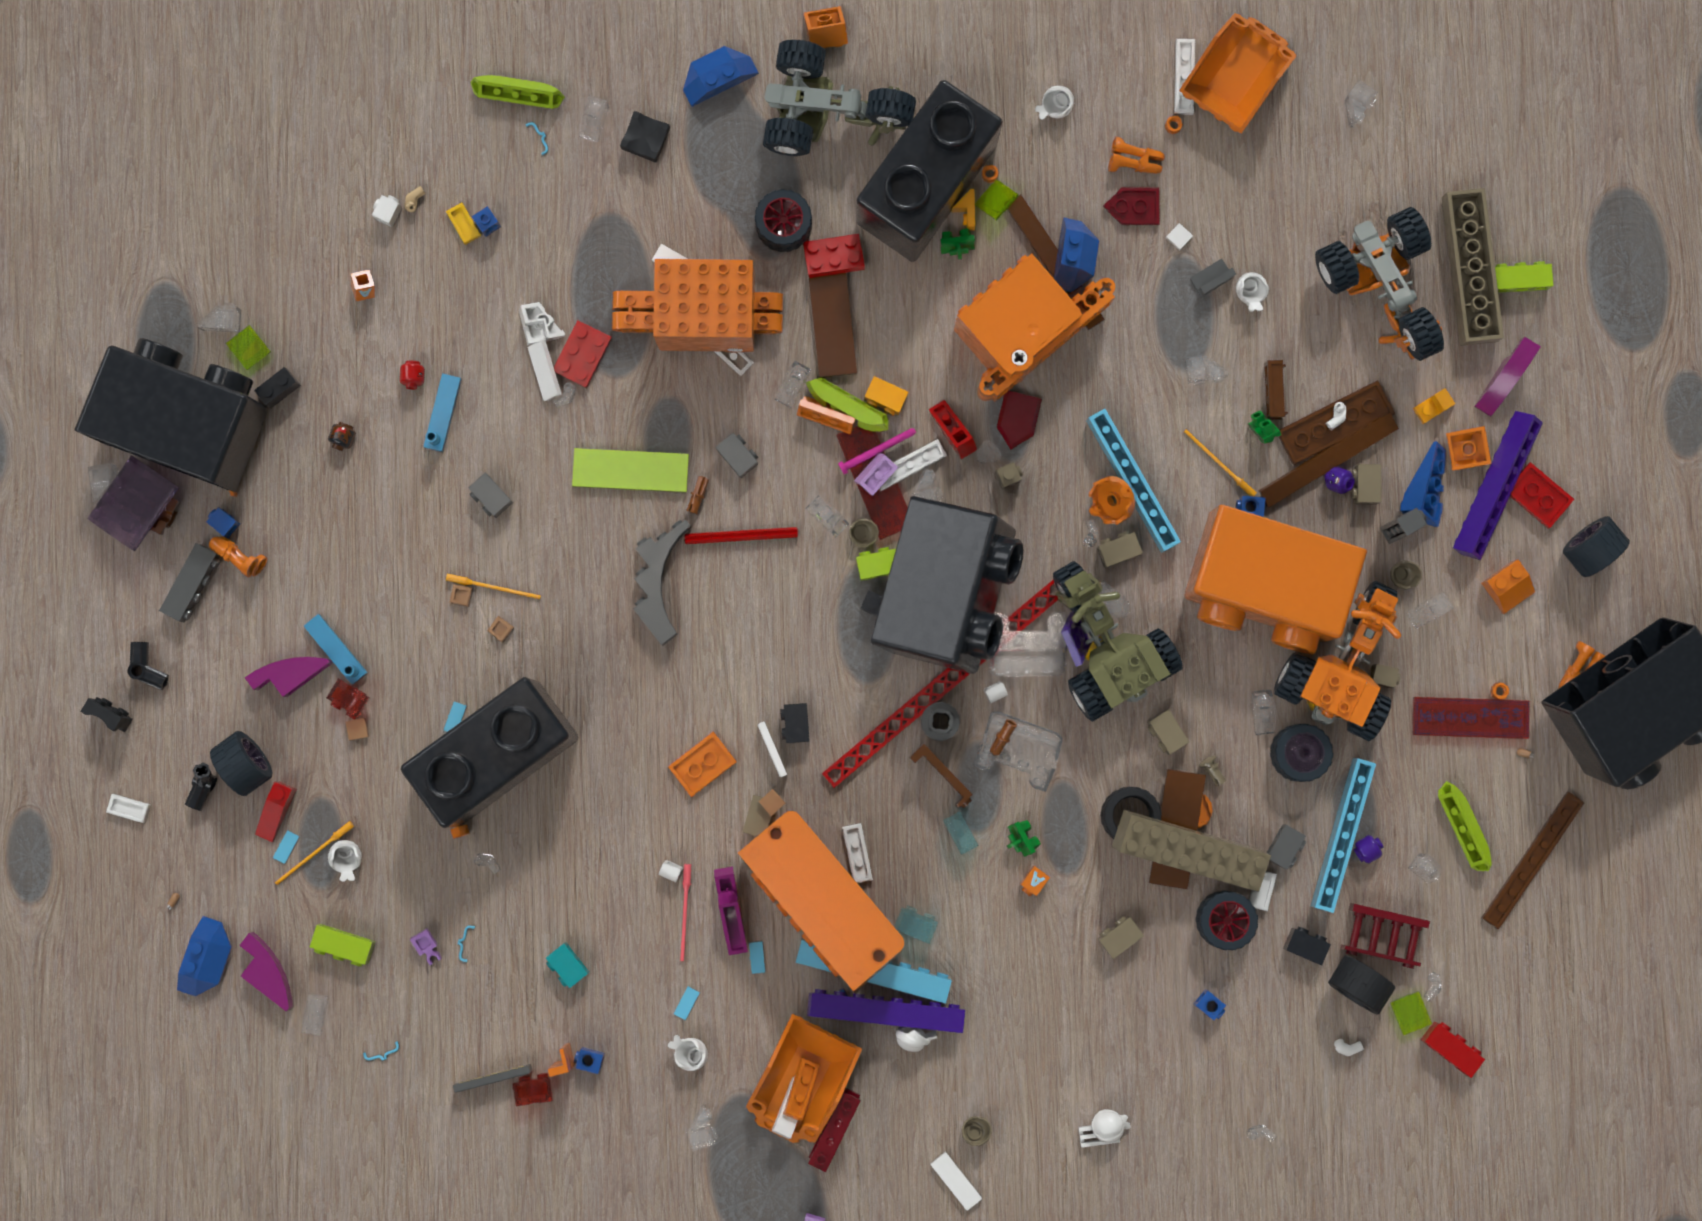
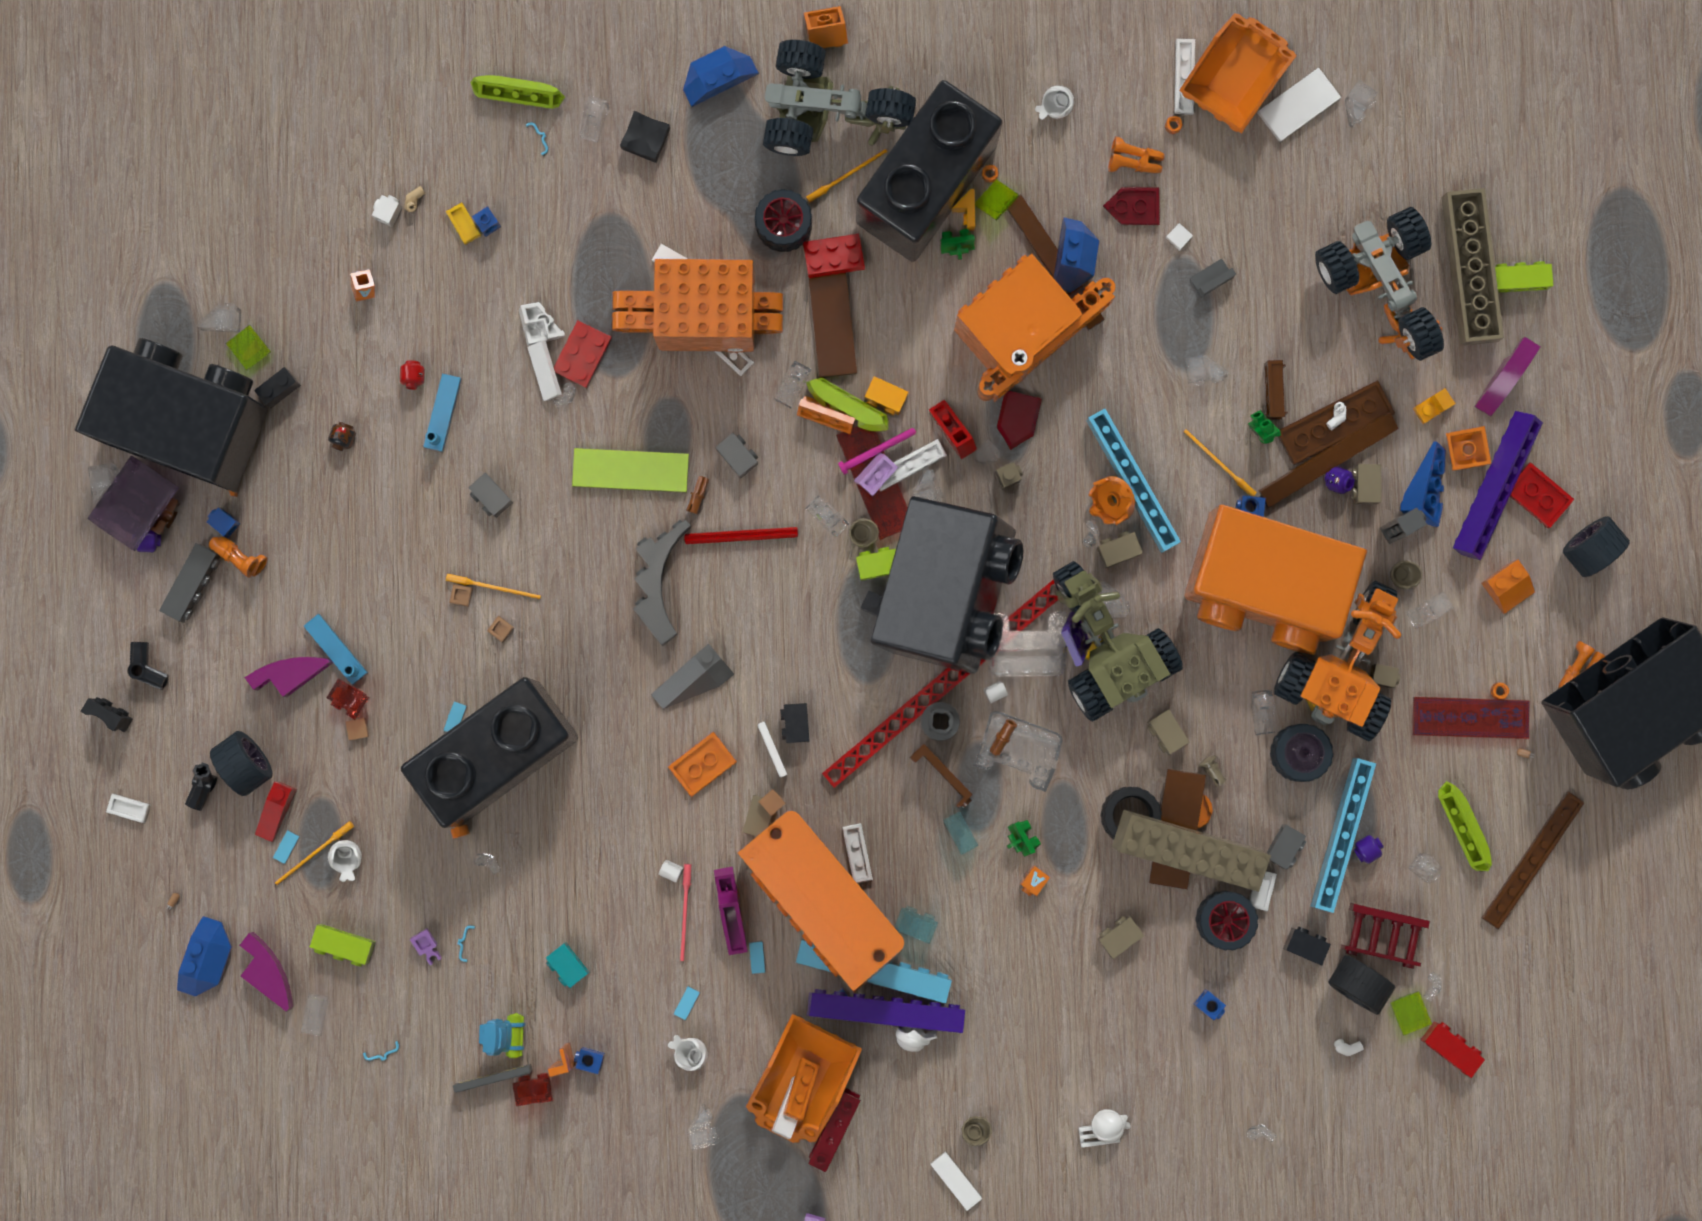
white hat [1236,272,1269,312] -> none
none -> dark purple head [133,527,161,553]
none -> dark azure piece [479,1013,525,1059]
none -> dark grey wedge [651,644,734,709]
none -> light orange piece [806,149,888,203]
none -> white tile [1257,68,1341,142]

